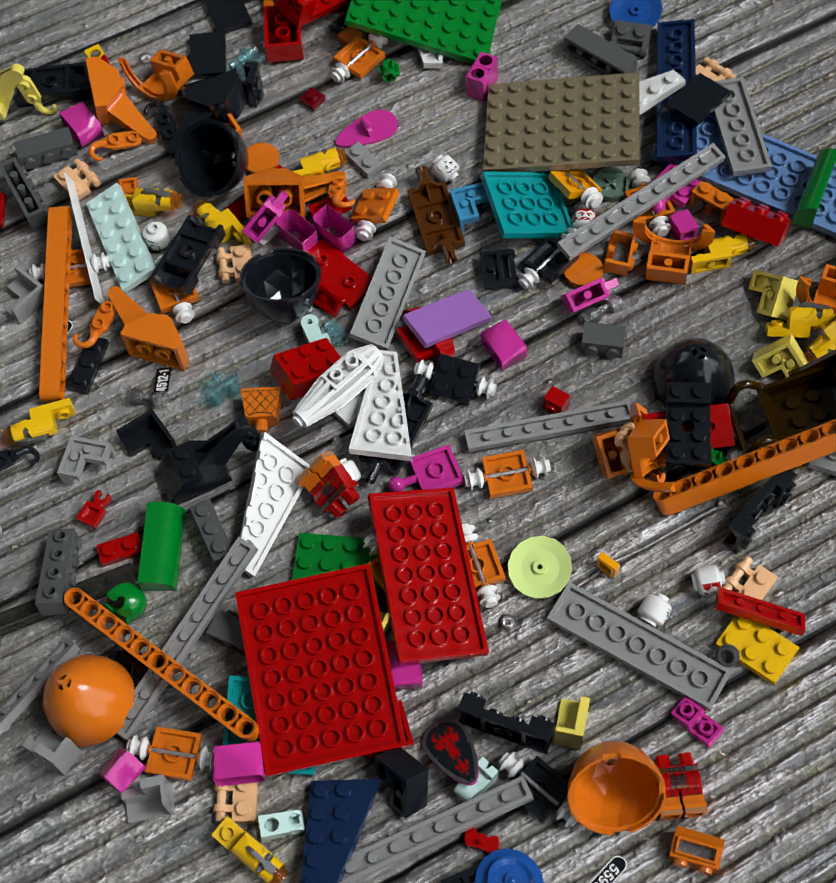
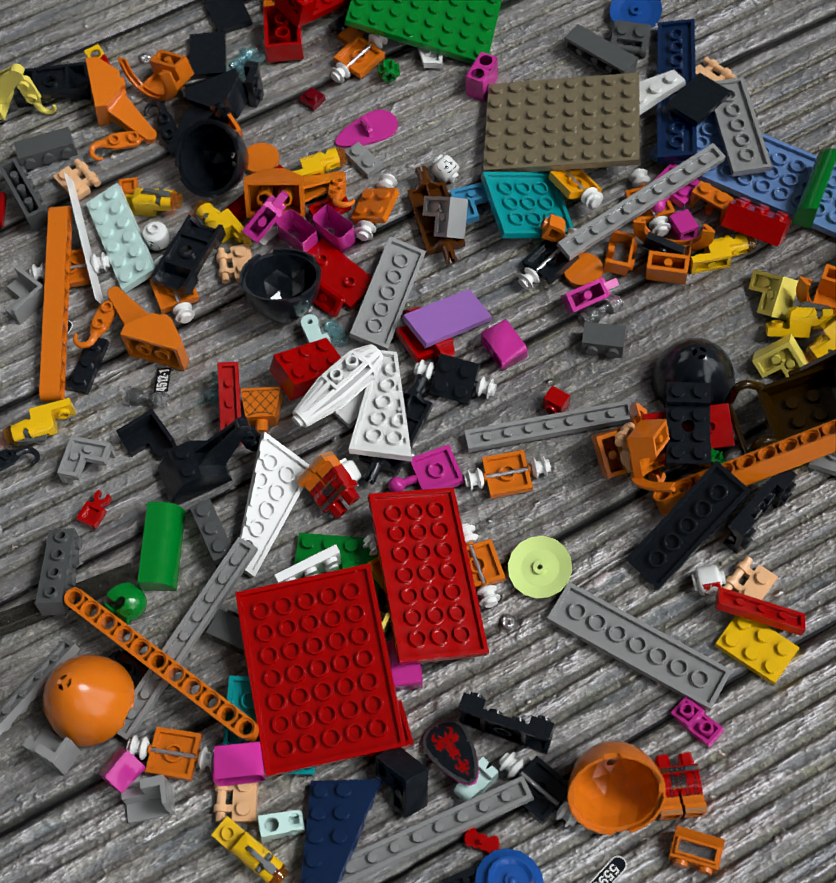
dark pink piece [59,102,105,148] -> none
red plate [96,532,142,567] -> none
black plate [480,249,520,289] -> none
light yellow panel [553,696,590,750] -> none
white head [572,207,598,230] -> none
sand green tile [592,167,630,202] -> none
light orange tile [596,552,620,578] -> none
white head [638,592,672,628] -> none
dark grey plate [716,644,740,668] -> none
none -> red plate [217,362,242,446]
none -> white plate [275,545,341,583]
none -> light grey panel [423,196,468,239]
none -> orange plate [540,214,566,242]
none -> black plate [626,460,751,590]
none -> black plate [642,232,686,255]

